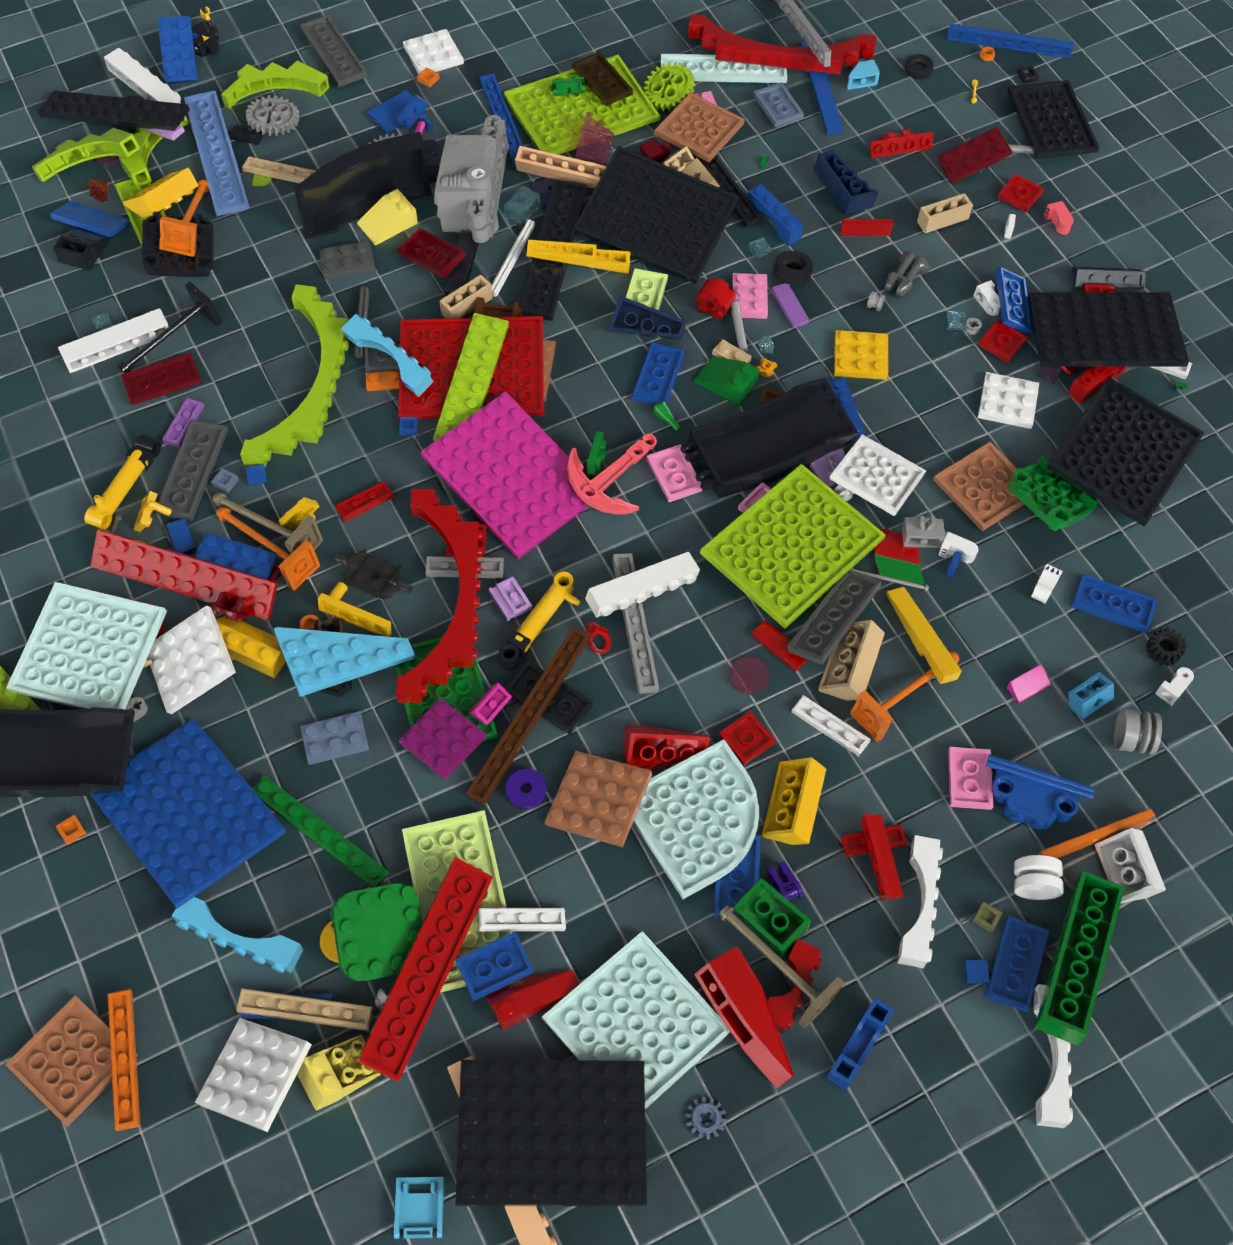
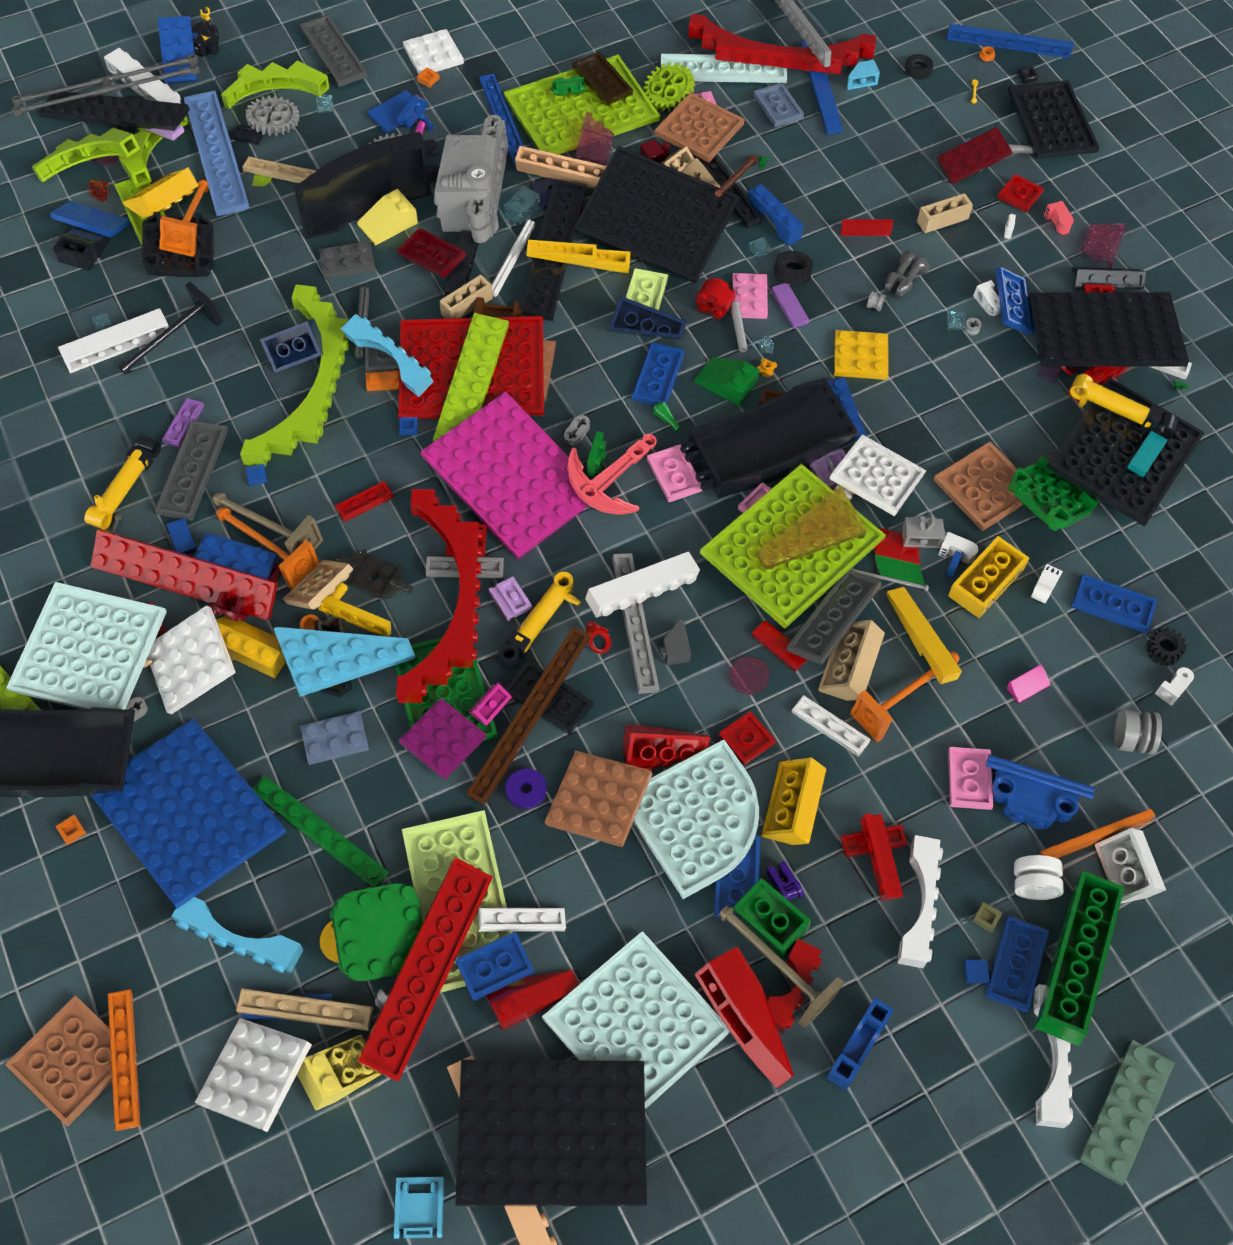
dark red plate [121,353,202,406] -> none
yellow plate [133,491,172,532] -> none
sand blue plate [211,468,239,493] -> none
yellow plate [278,497,319,530] -> none
sand blue gear [685,1097,727,1140] -> none
tan plate [712,339,752,363] -> none
dark blue wedge [814,150,878,214] -> none
red bracket [870,129,933,158] -> none
red plate [978,320,1028,363] -> none
white plate [978,372,1039,429] -> none
dark azure brick [1068,672,1114,719] -> none
none -> dark grey bar [12,54,200,116]
none -> dark blue slope [260,318,323,373]
none -> tan plate [283,560,353,610]
none -> clear light blue plate [316,95,334,113]
none -> light grey beam [564,415,590,446]
none -> dark grey slope [660,619,691,666]
none -> copper bar [715,154,758,197]
none -> clear yellow wing [756,485,867,570]
none -> yellow brick [948,536,1029,619]
none -> yellow piece [1070,374,1178,439]
none -> sand green plate [1079,1040,1175,1186]
none -> clear pink wing [1082,223,1127,269]
none -> teal tile [1127,431,1167,477]

